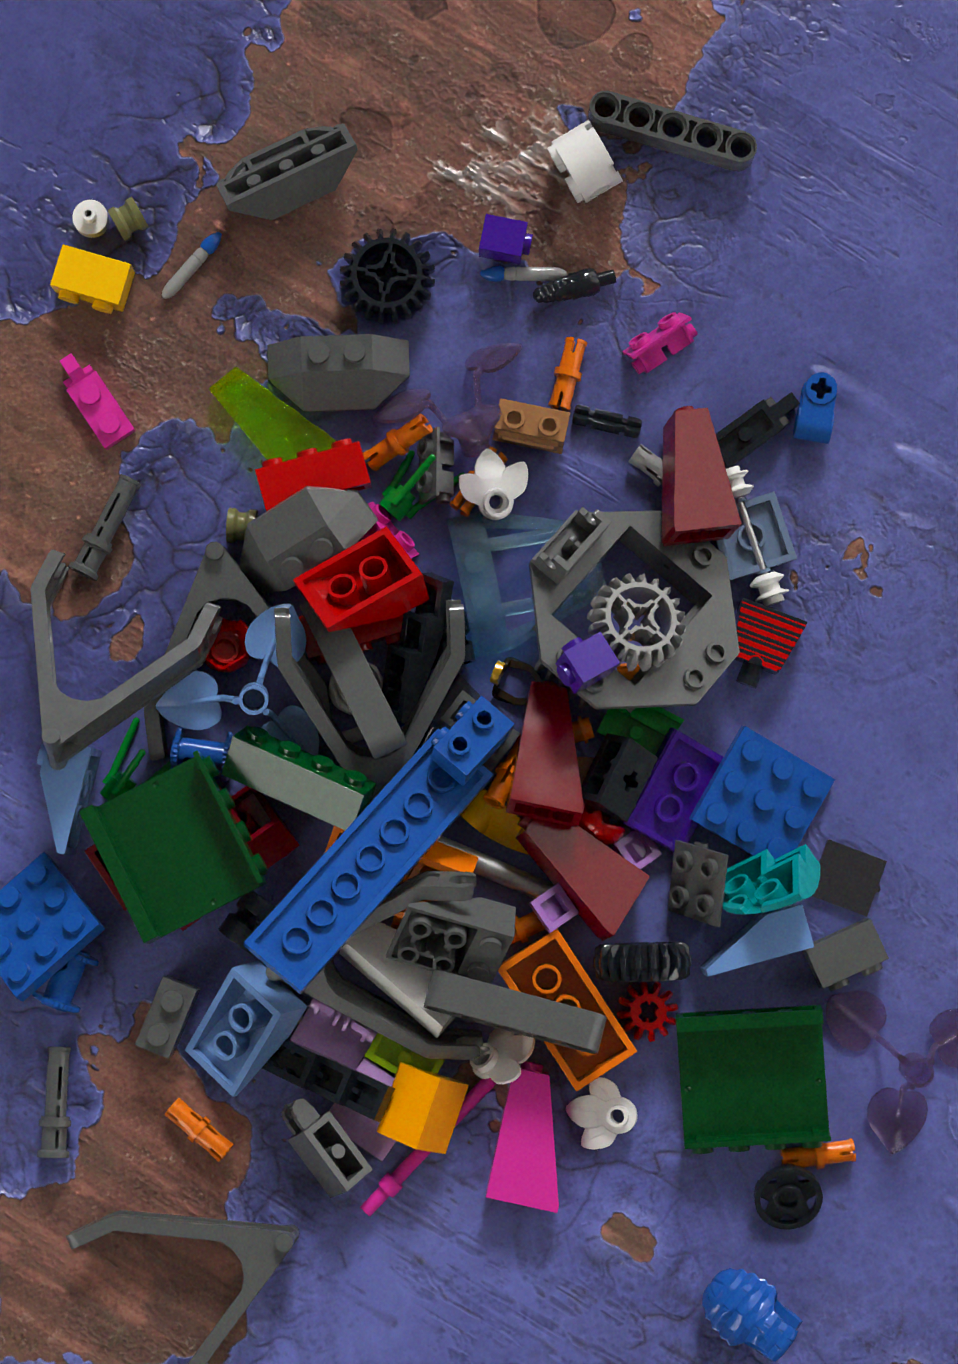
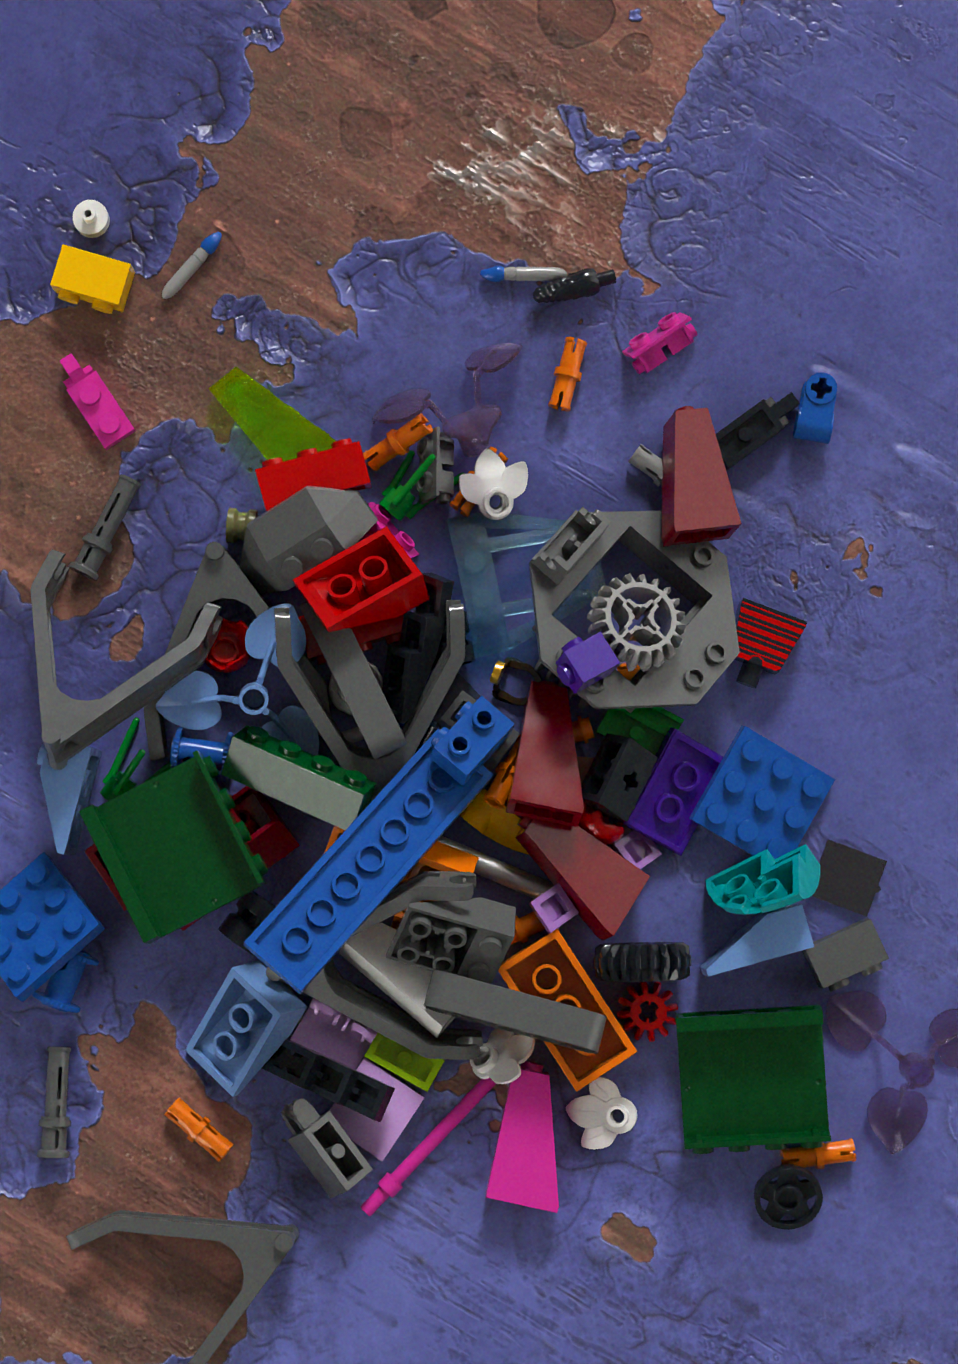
olive wheel [107,196,149,241] -> none
dark grey piece [135,975,201,1059] -> none
dark grey wedge [216,124,358,220] -> none
dark grey wedge [267,334,410,412] -> none
black gear [340,228,435,325] -> none
light orange slope [377,1062,469,1154] -> none
dark purple brick [479,214,533,265] -> none
medium nougat window [493,398,570,454] -> none
white brick [547,120,623,203] -> none
black axle [572,404,642,438] -> none
dark grey beam [588,91,757,172] -> none
dark grey hinge [668,840,728,927] -> none
blue hair [702,1268,803,1362] -> none
sand blue plate [714,465,797,606] -> none

